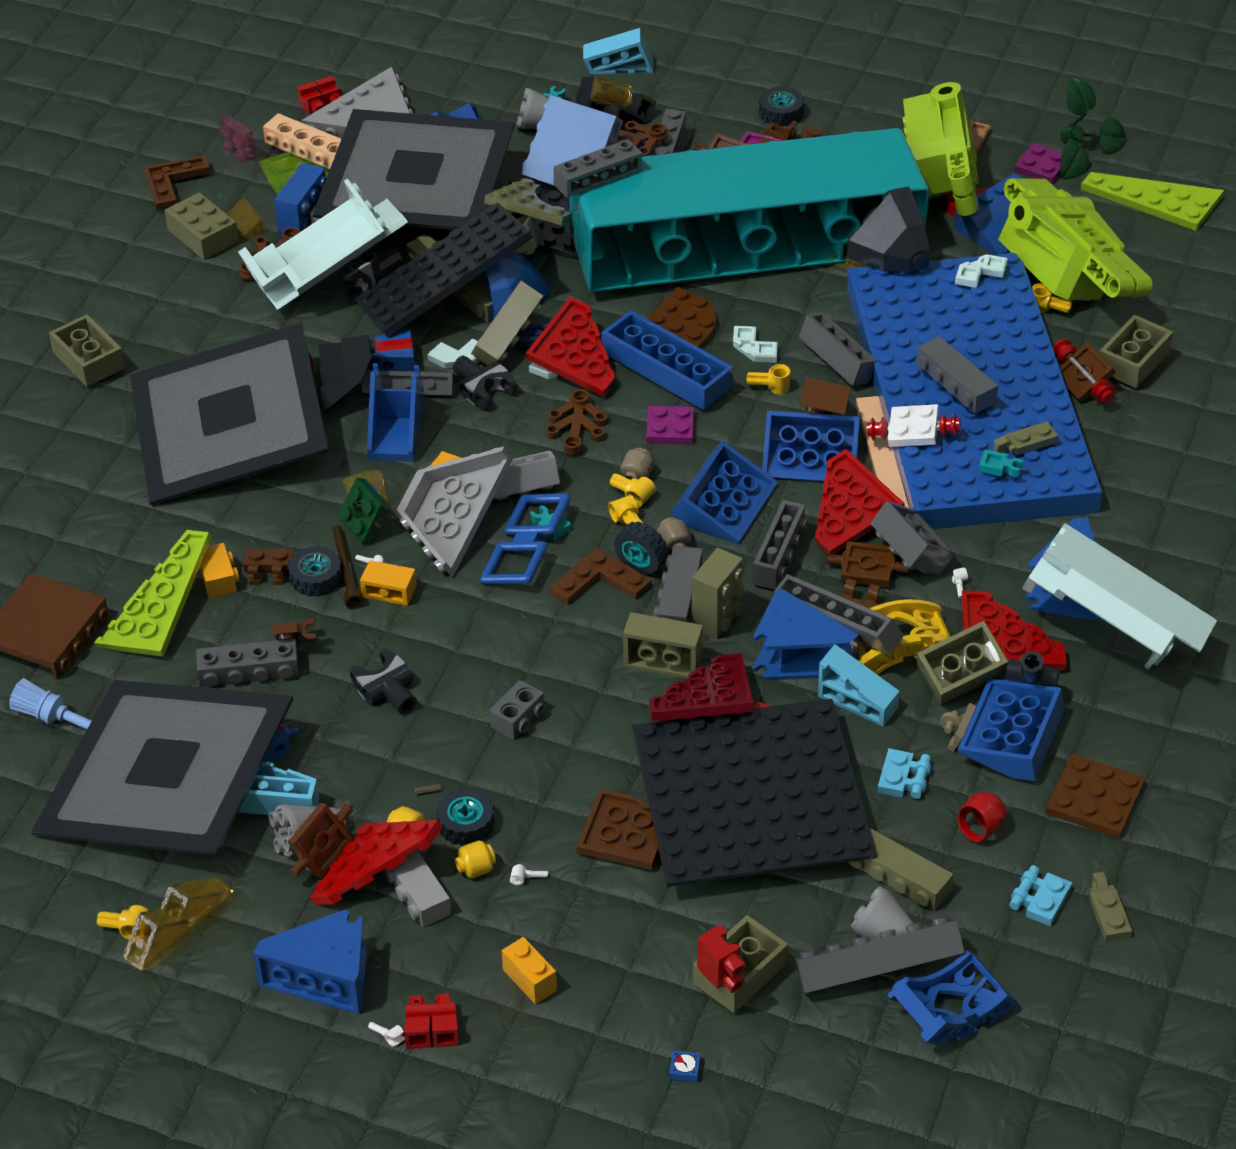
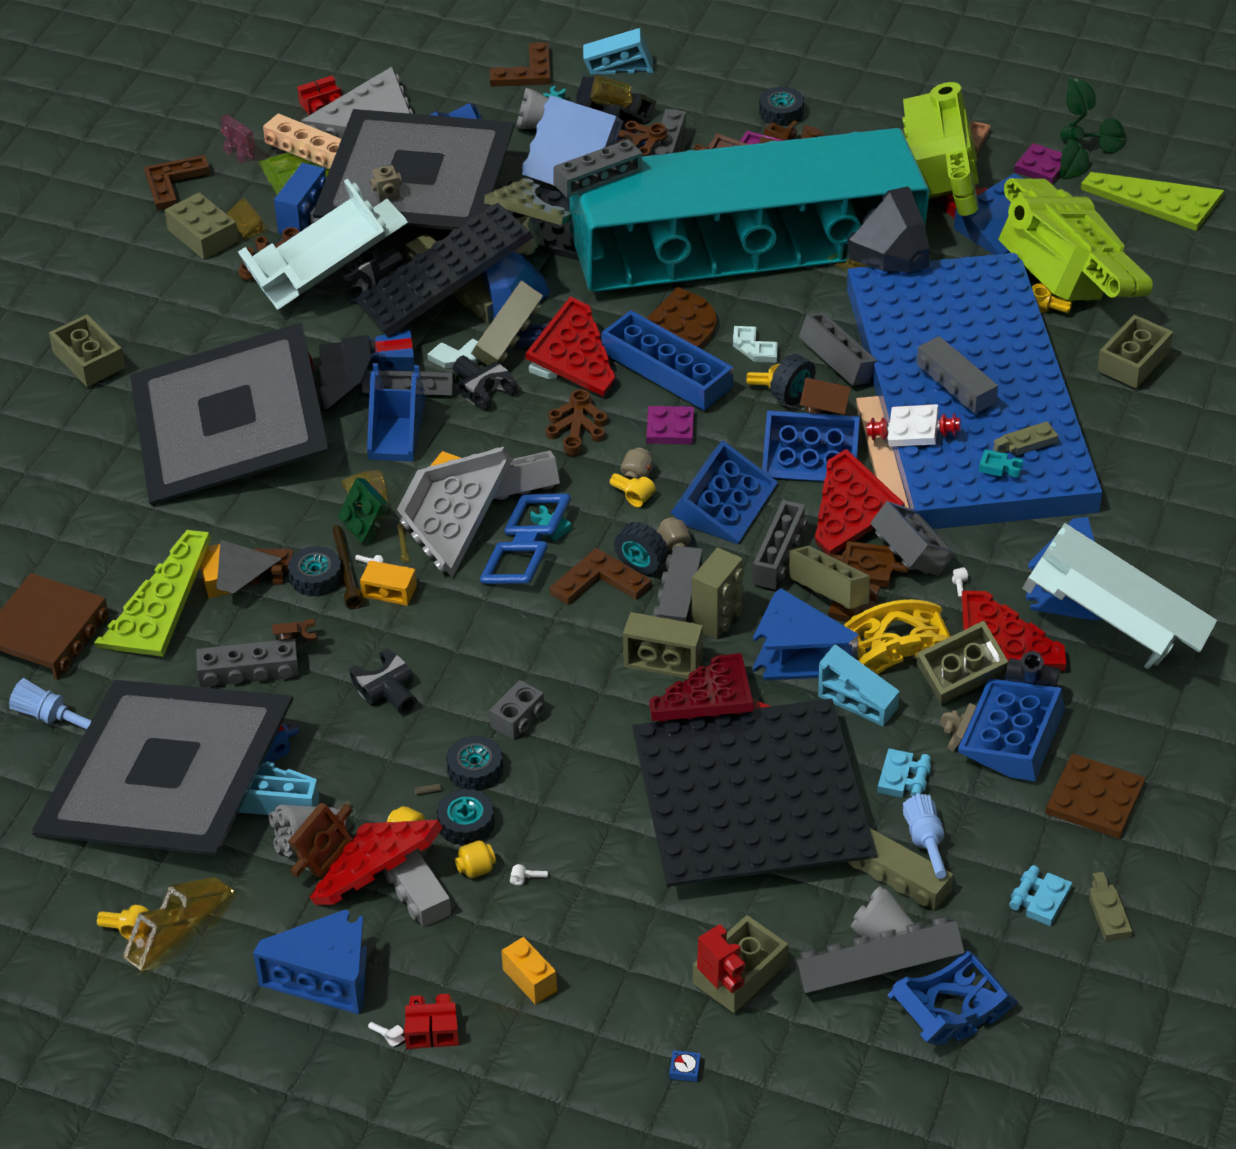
reddish brown plate [576,788,659,870] -> none
yellow axle [608,495,642,525] -> none
dark grey brick [773,574,904,655] -> none
light aqua tile [955,254,1008,288] -> none
red helmet [958,792,1007,842] -> none
reddish brown plate [1053,339,1116,405] -> none
none -> flat silver sticker [217,540,282,593]
none -> dark tan brick [370,165,402,202]
none -> clear yellow hinge [397,523,409,562]
none -> black wheel [446,735,503,791]
none -> reddish brown plate [490,42,550,87]
none -> black wheel [770,353,816,406]
none -> olive brick [789,546,870,609]
none -> light blue piece [902,793,946,879]

